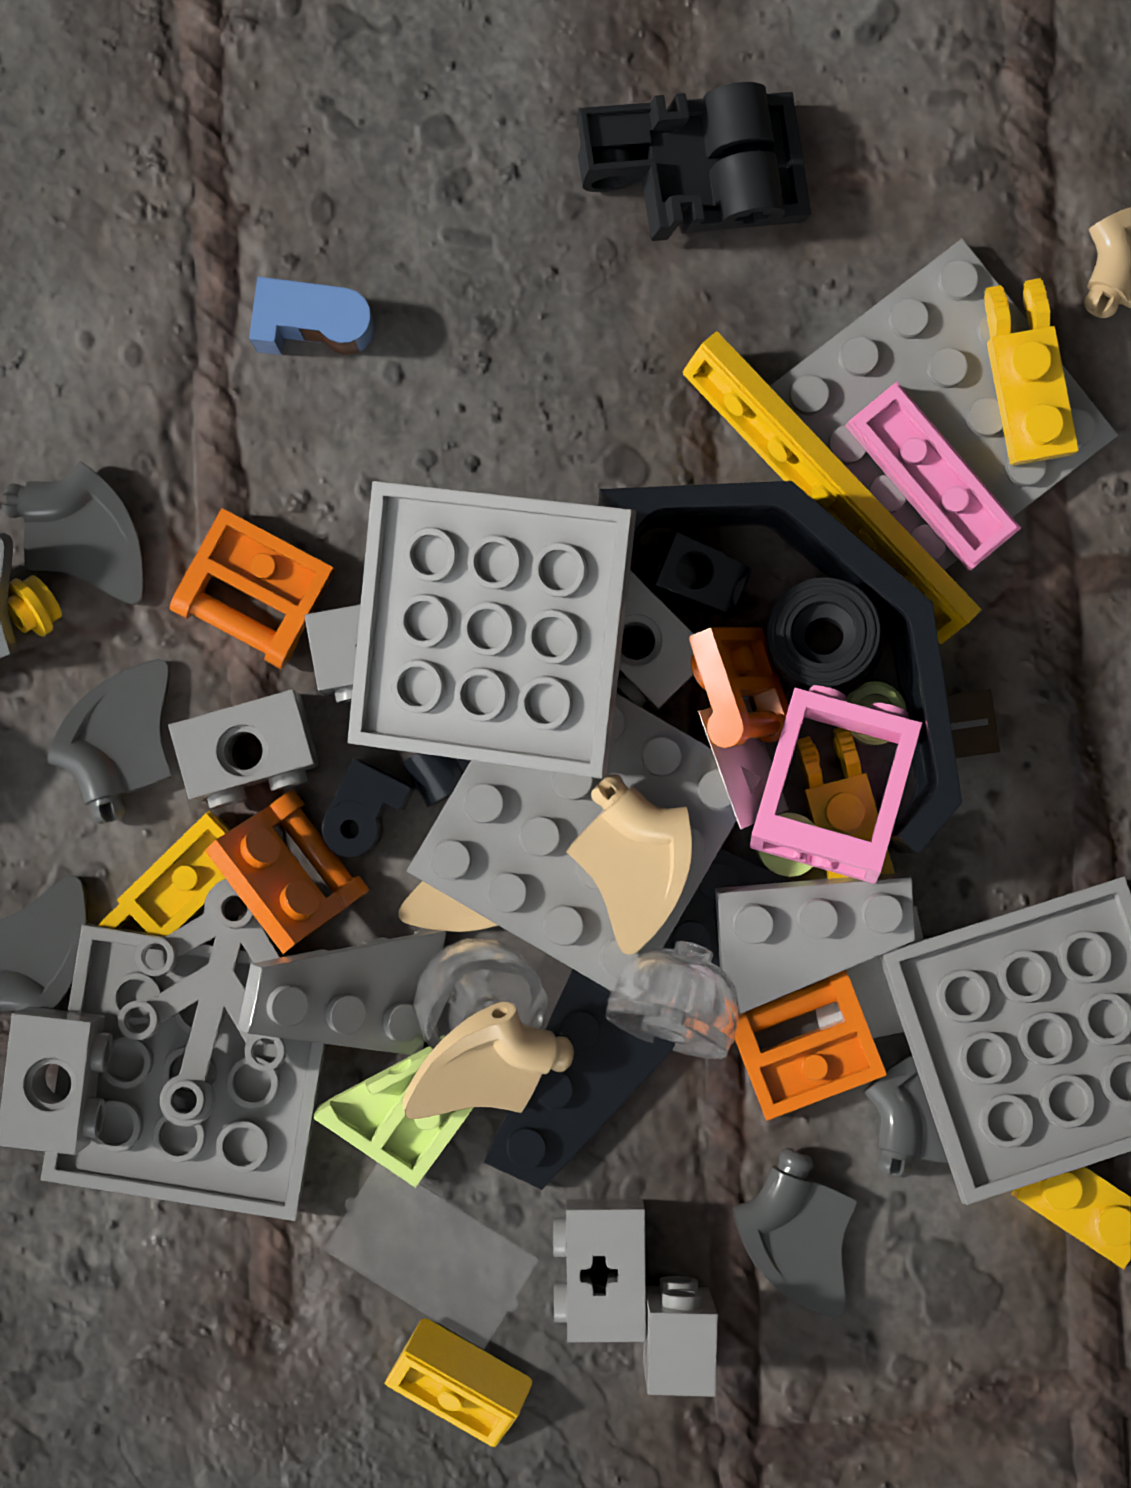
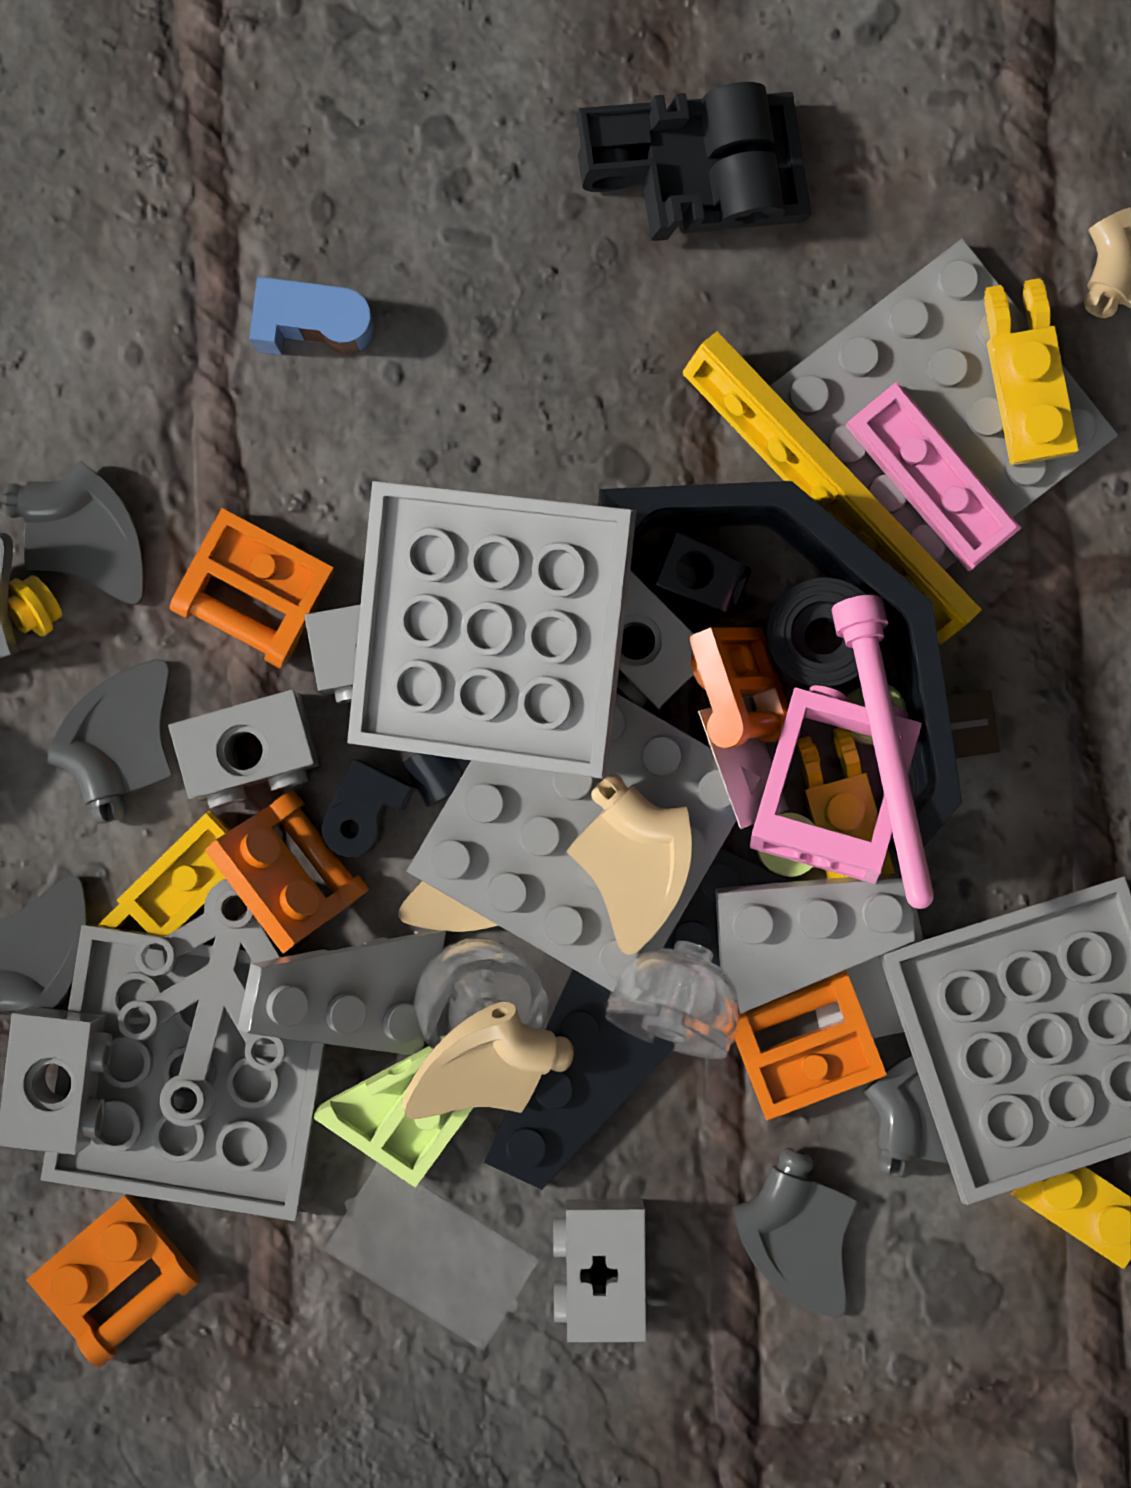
yellow slope [384,1318,532,1448] -> none
light grey brick [643,1276,718,1397] -> none
none -> orange plate [26,1194,200,1368]
none -> bright pink piece [831,595,934,909]

